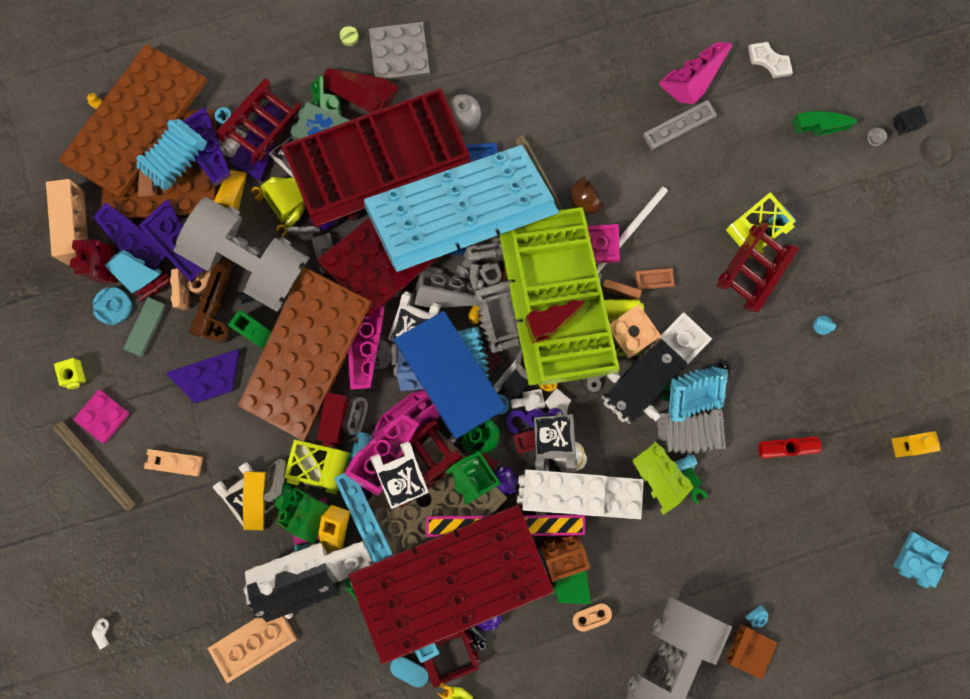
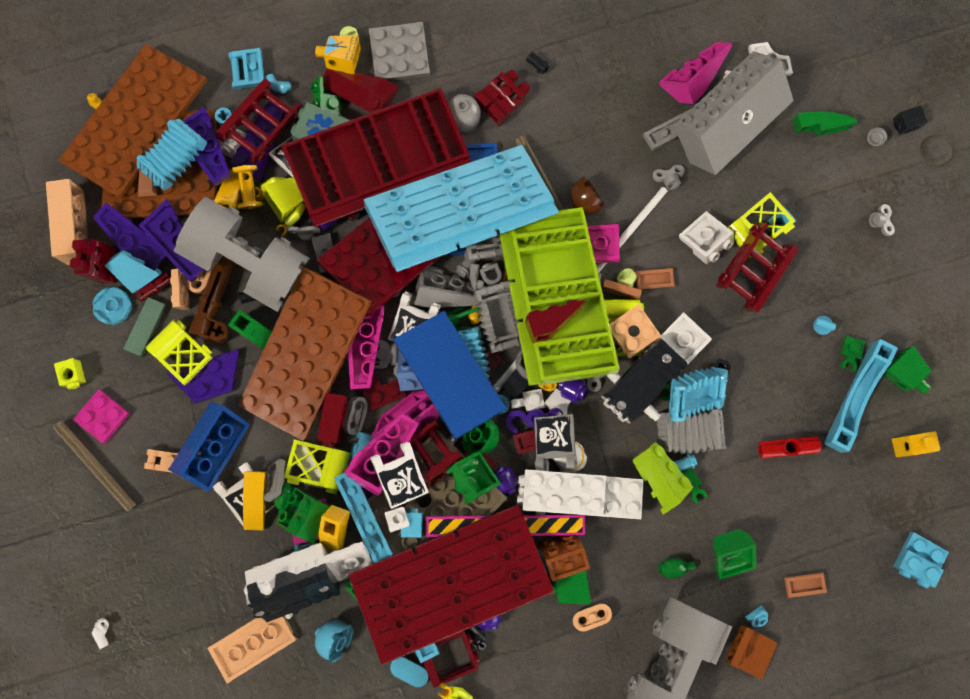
none -> neon yellow piece [145,320,213,386]
none -> blue slope [168,402,250,492]
none -> medium azure plate [228,48,264,90]
none -> yellow hose [232,165,263,209]
none -> medium azure arm [265,74,292,94]
none -> yellow torso [315,35,361,74]
none -> medium azure cylinder [315,620,354,663]
none -> dark red plate [362,369,407,412]
none -> white bracket [384,507,409,532]
none -> medium azure brick [401,508,423,538]
none -> green plant [446,306,484,331]
none -> dark red hips [474,69,530,126]
none -> black pin [526,51,550,74]
none -> dark purple head [558,379,589,403]
none -> yellowish green tile [617,268,637,287]
none -> light grey piece [653,165,685,190]
none -> green plant [658,558,696,578]
none -> light grey piece [674,51,794,175]
none -> white plate [679,211,734,264]
none -> green brick [713,529,757,580]
none -> nougat tile [784,573,827,598]
none -> medium azure arch [823,339,898,453]
none -> green plate [840,336,865,372]
none -> light grey piece [869,204,895,236]
none -> green torso [883,346,931,394]

